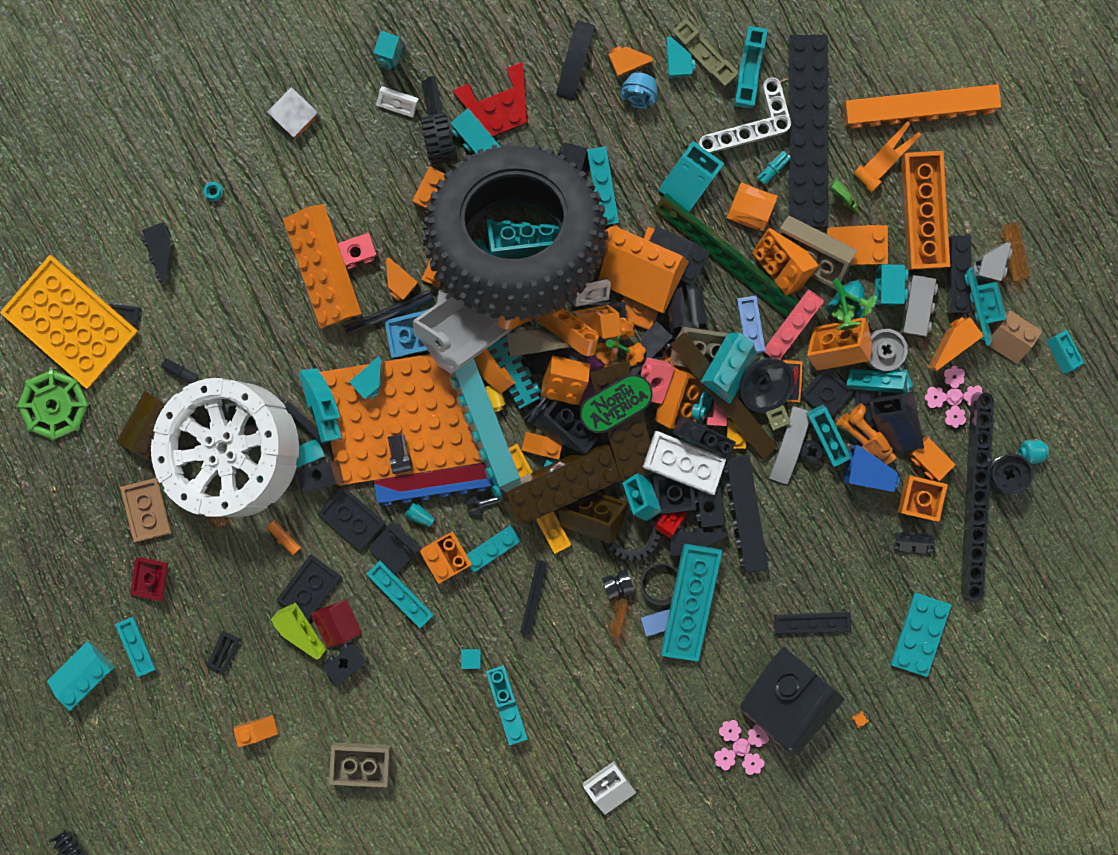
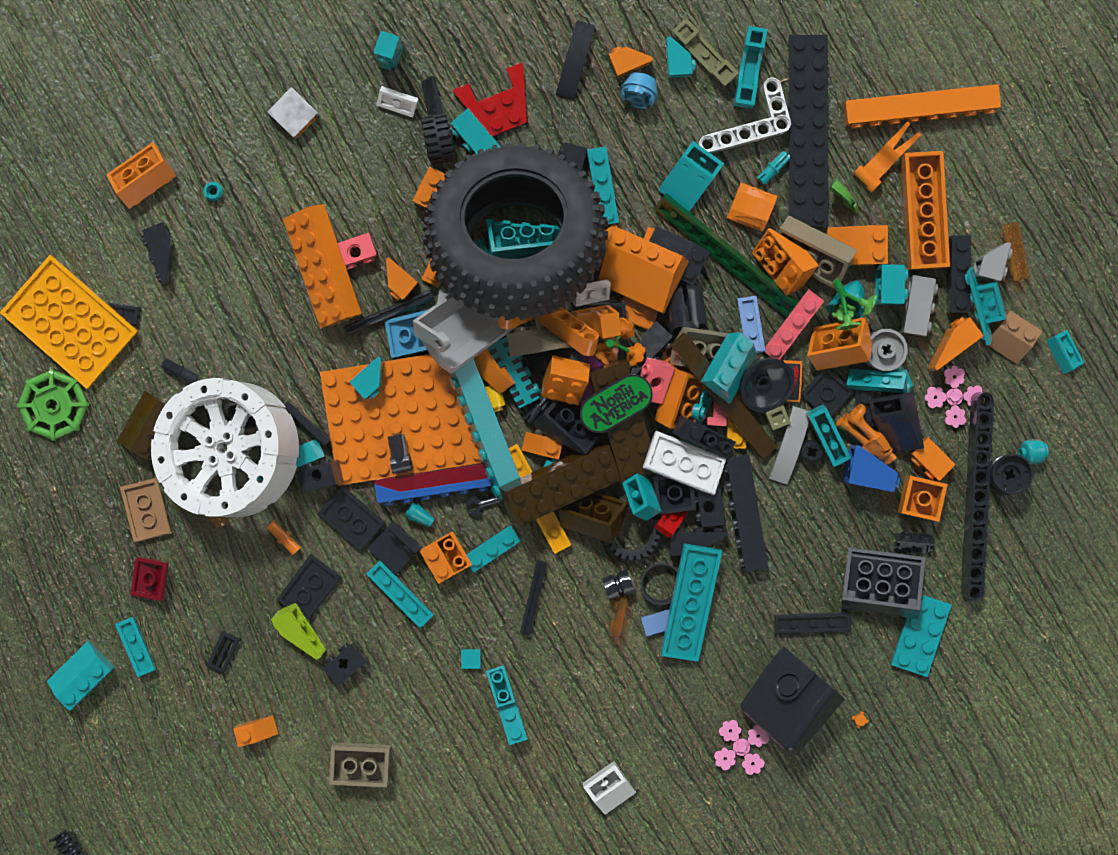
teal slope [299,368,342,443] -> none
dark red slope [311,598,362,648] -> none
none -> orange slope [107,142,176,209]
none -> black slope [841,547,926,619]

